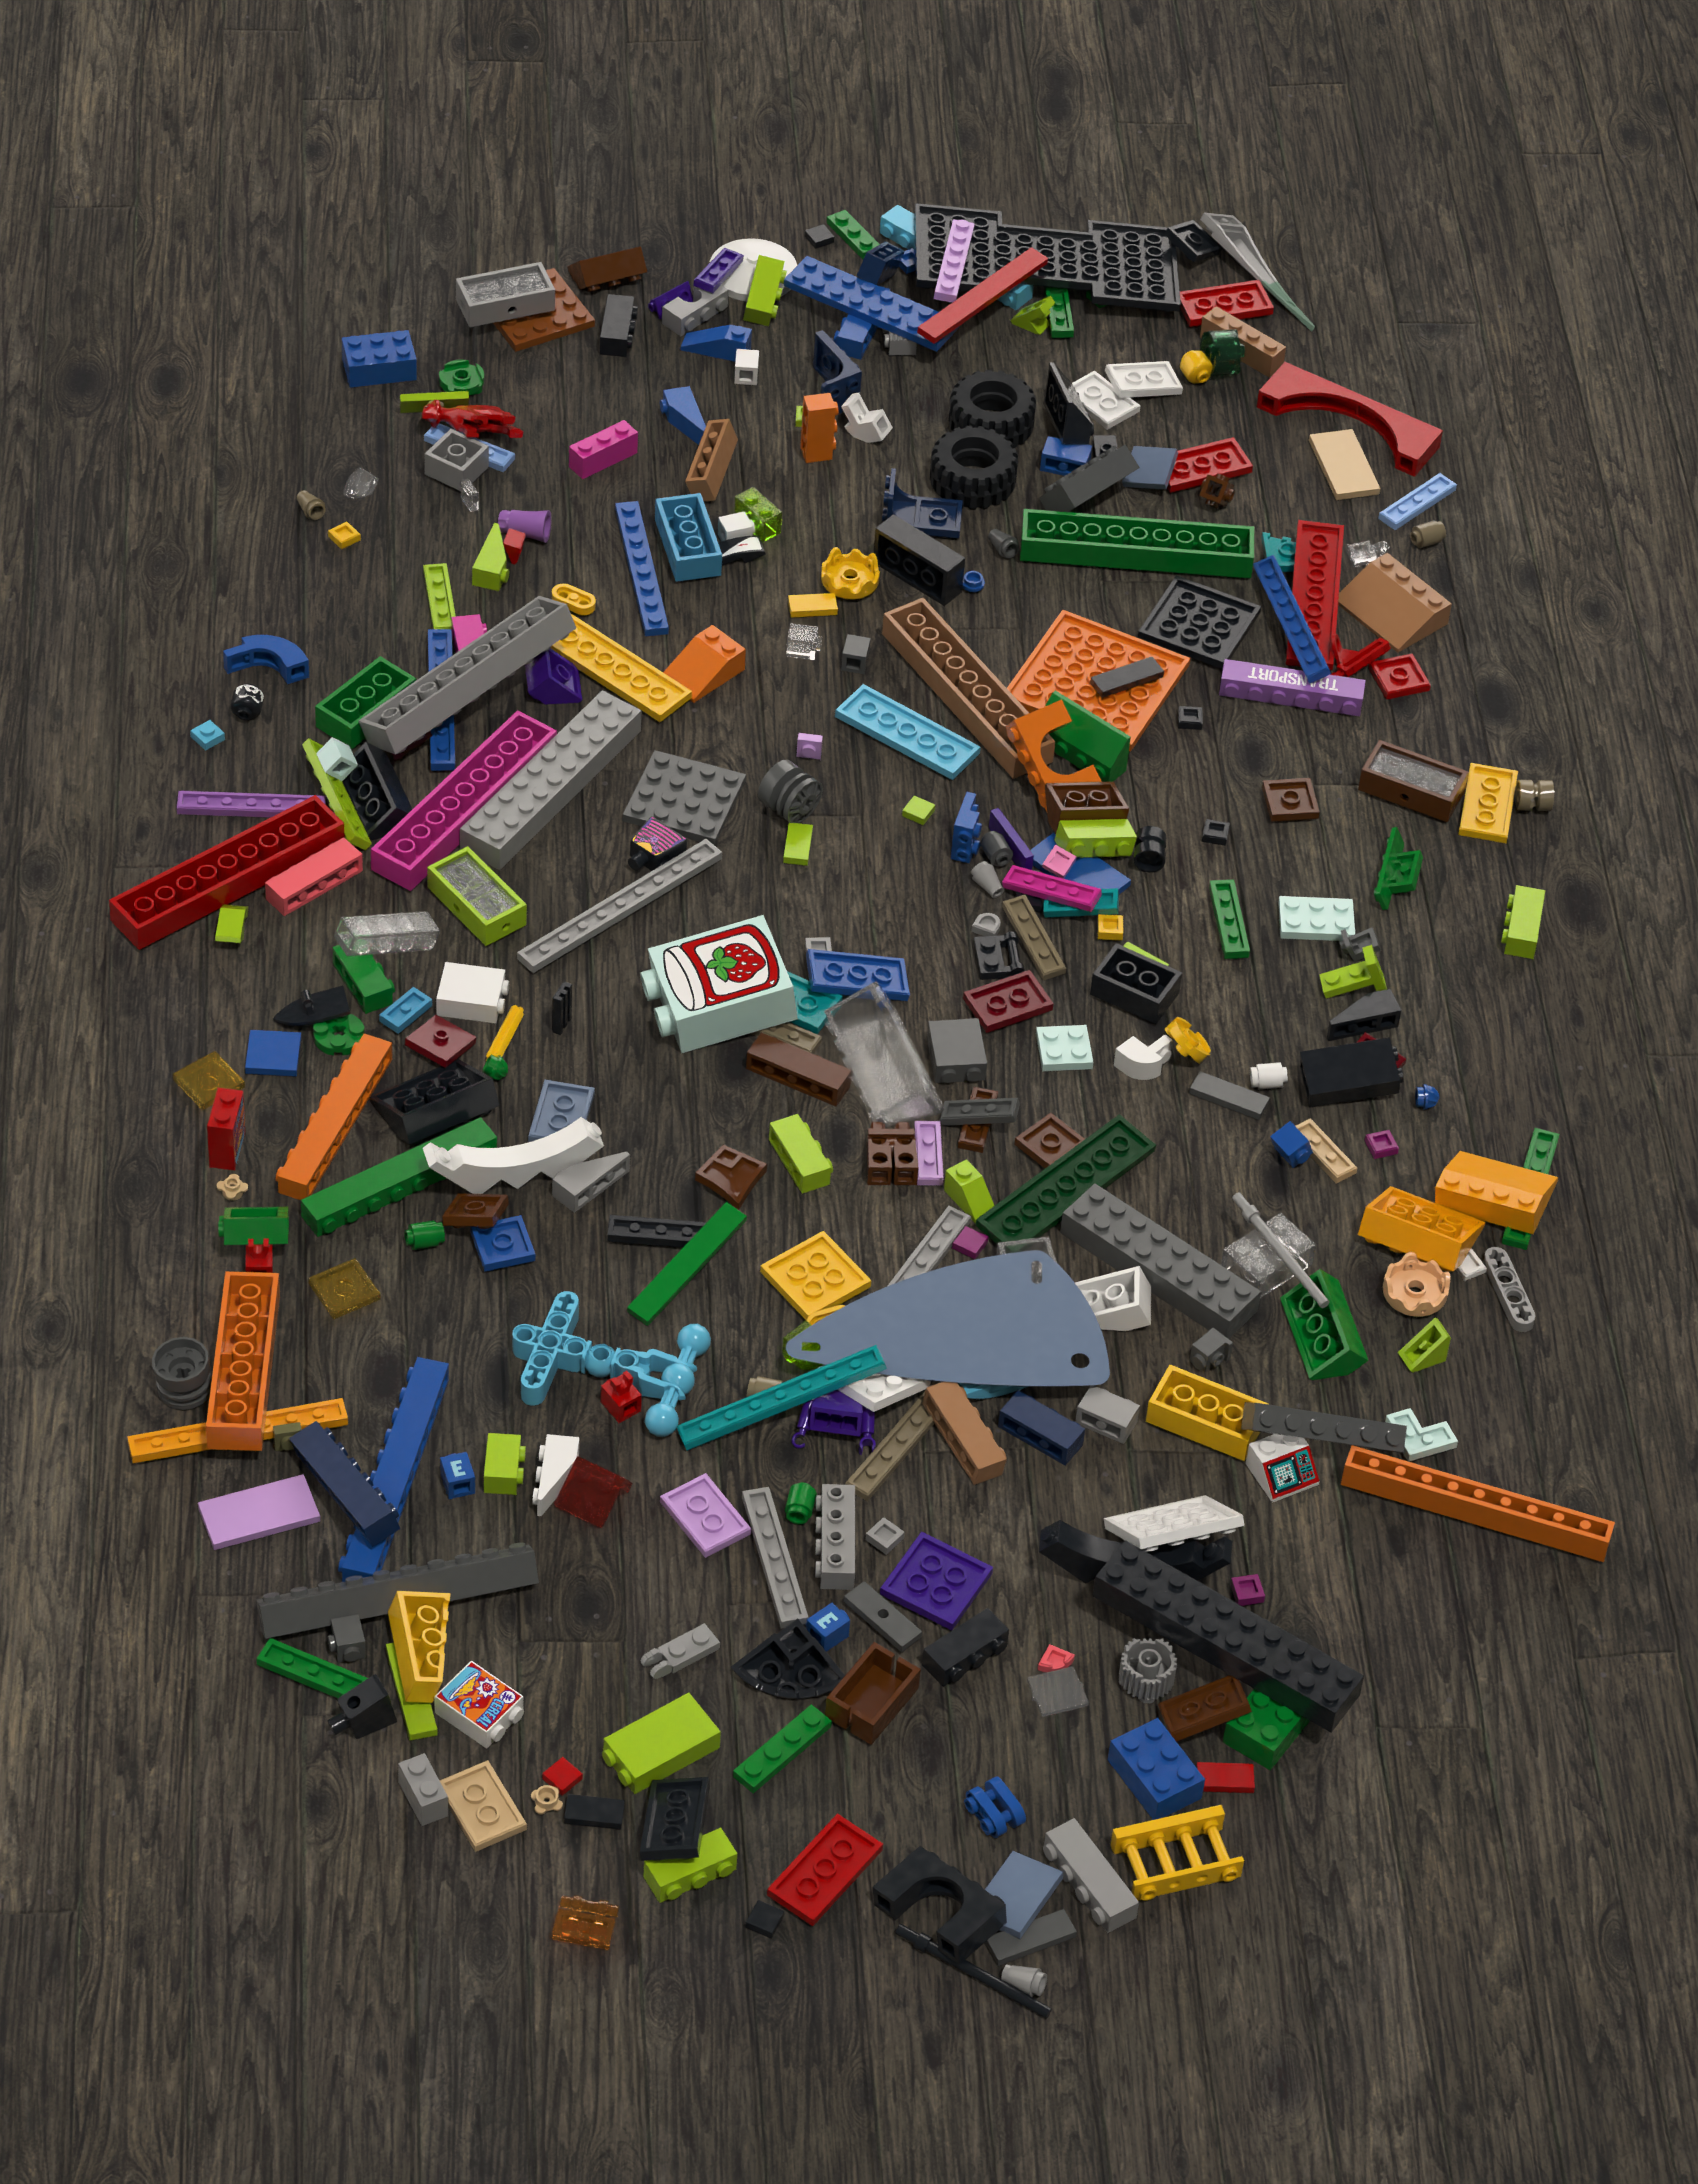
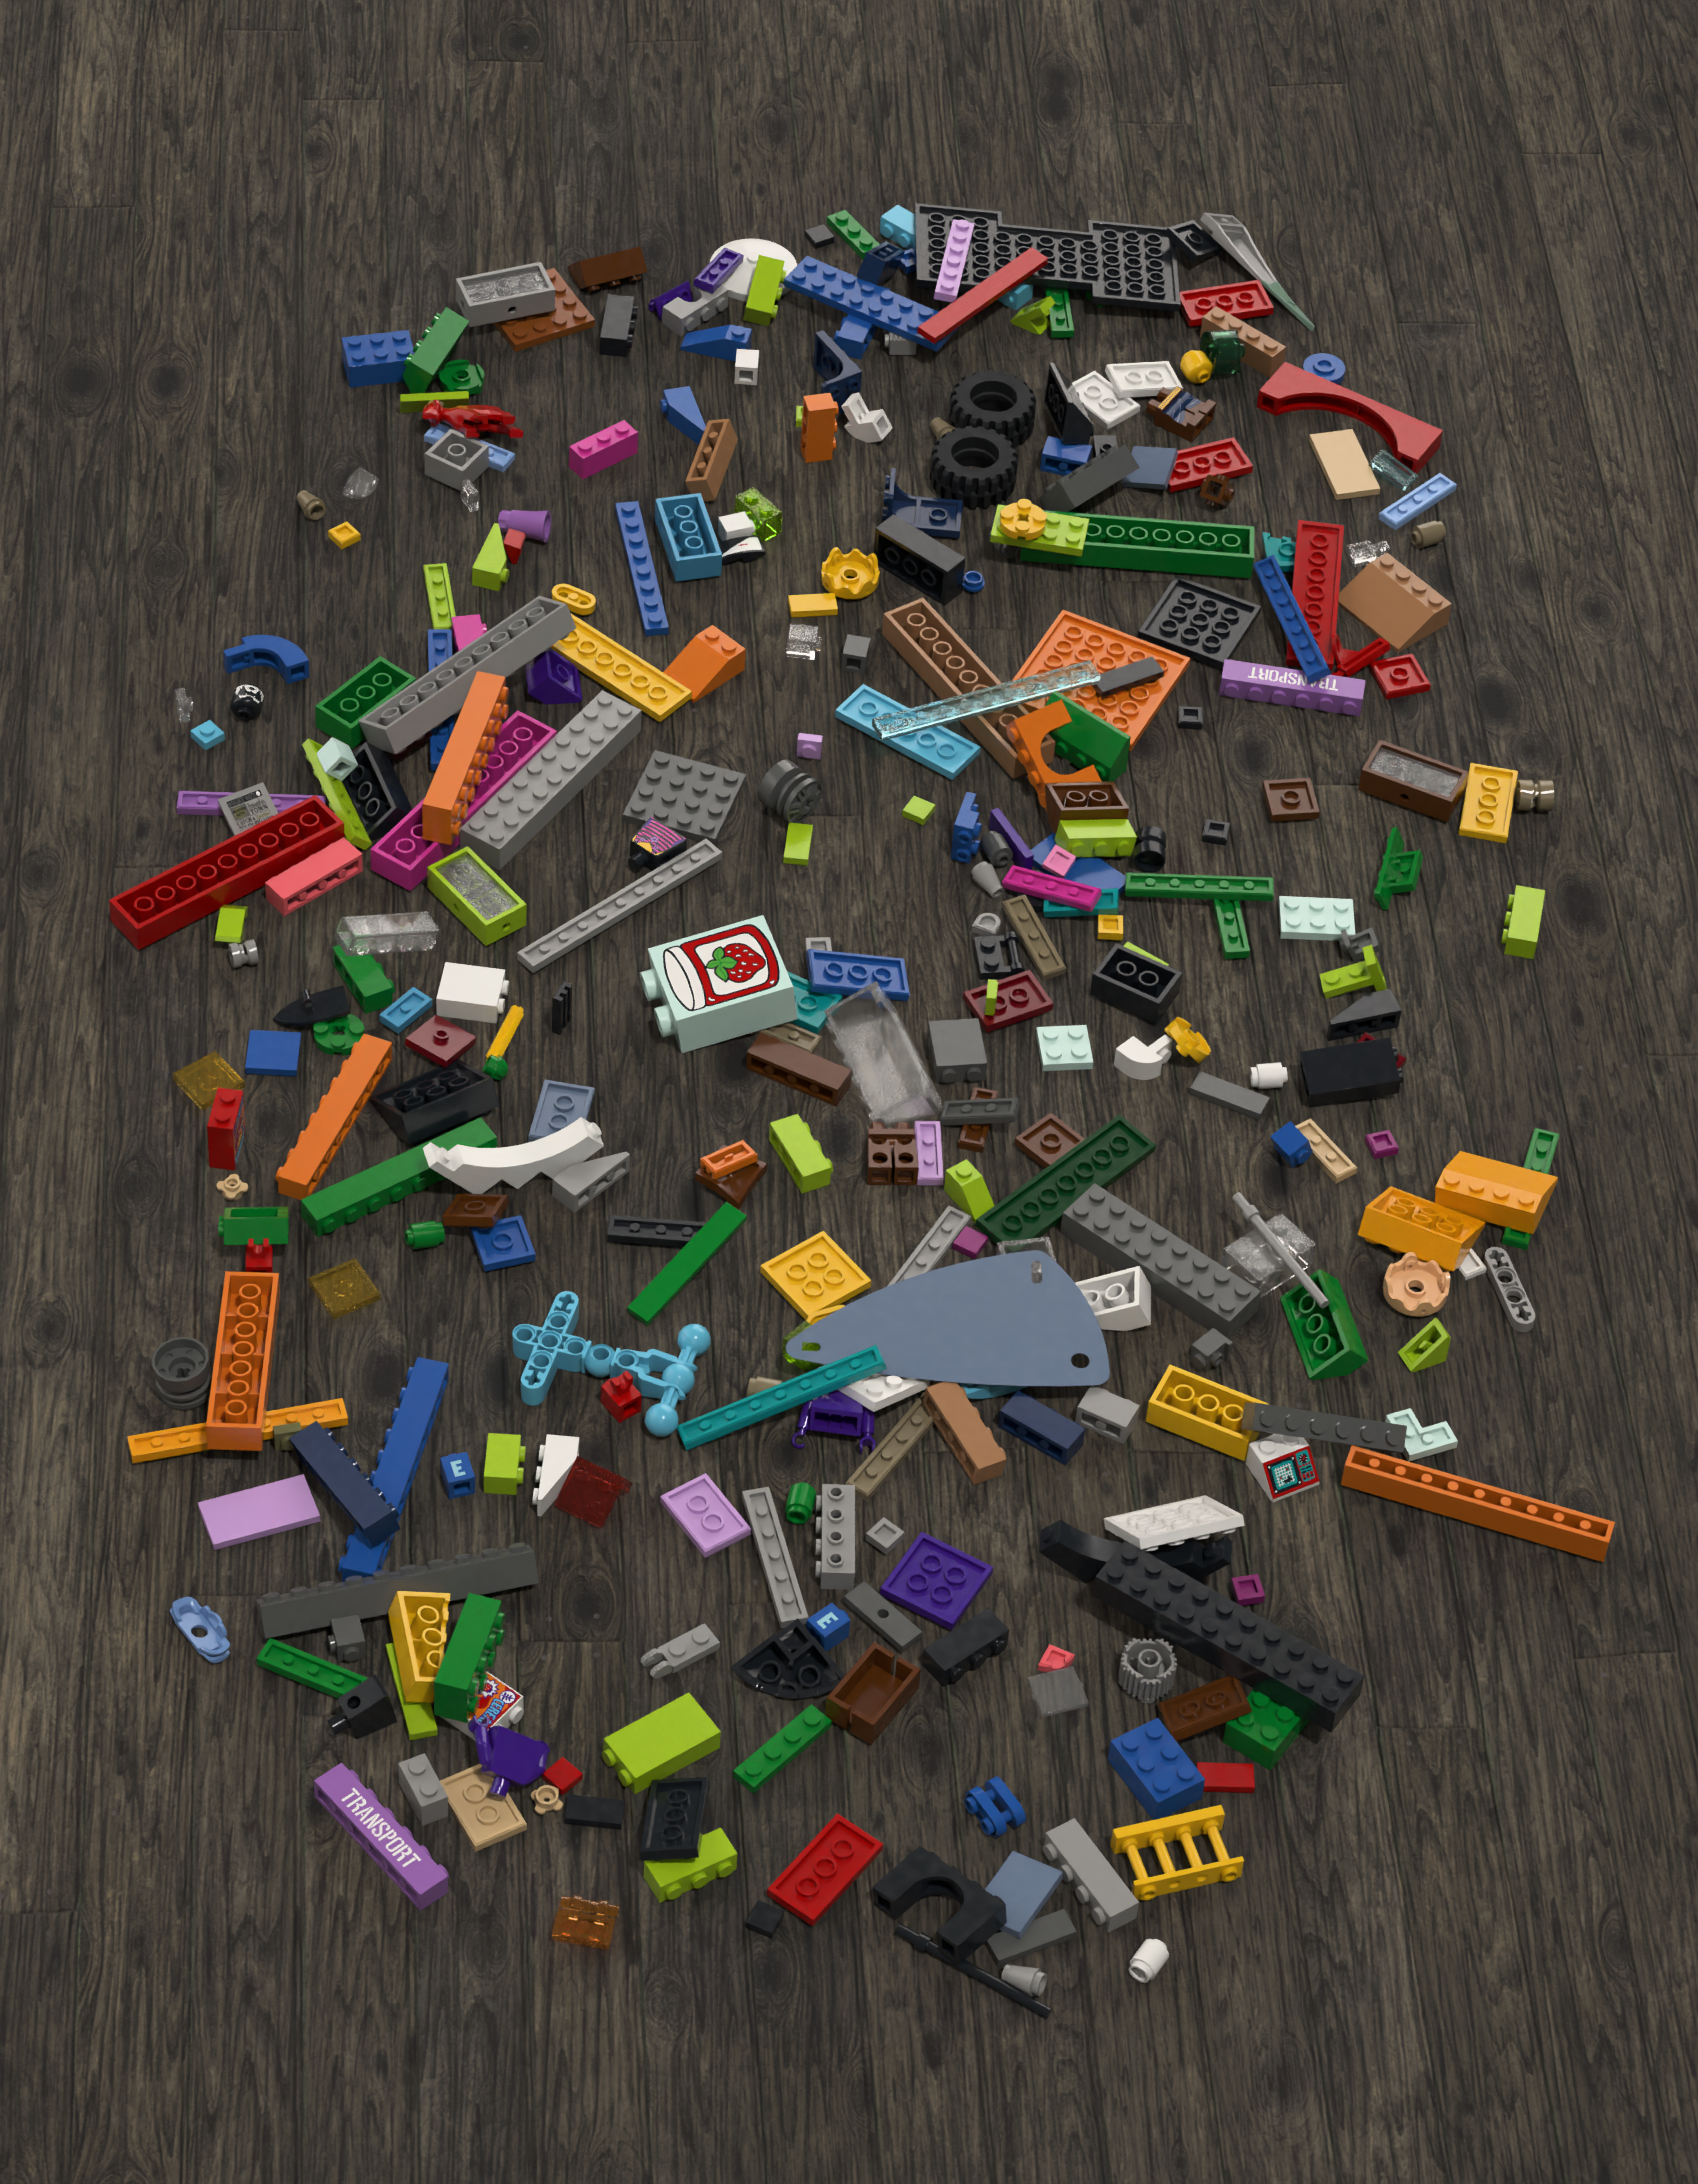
blue plate [1415,1084,1439,1110] -> none
none -> medium blue piece [170,1597,230,1663]
none -> clear plate [175,688,193,723]
none -> light grey tile [218,782,279,836]
none -> light grey wheel [228,939,259,968]
none -> medium lavender brick [314,1763,449,1911]
none -> green slope [402,307,469,394]
none -> orange brick [422,671,509,845]
none -> green brick [434,1593,505,1723]
none -> dark purple torso [468,1715,550,1799]
none -> orange tile [700,1140,758,1180]
none -> clear light blue plate [872,660,1101,741]
none -> dark tan cone [930,417,955,440]
none -> lime tile [985,979,998,1016]
none -> lime plate [990,505,1089,556]
none -> yellow plate [1000,499,1047,540]
none -> green tile [1125,873,1274,901]
none -> white brick [1129,1939,1169,1983]
none -> reddish brown hips [1146,386,1216,443]
none -> piece [1303,353,1345,384]
none -> clear light blue tile [1368,449,1419,492]

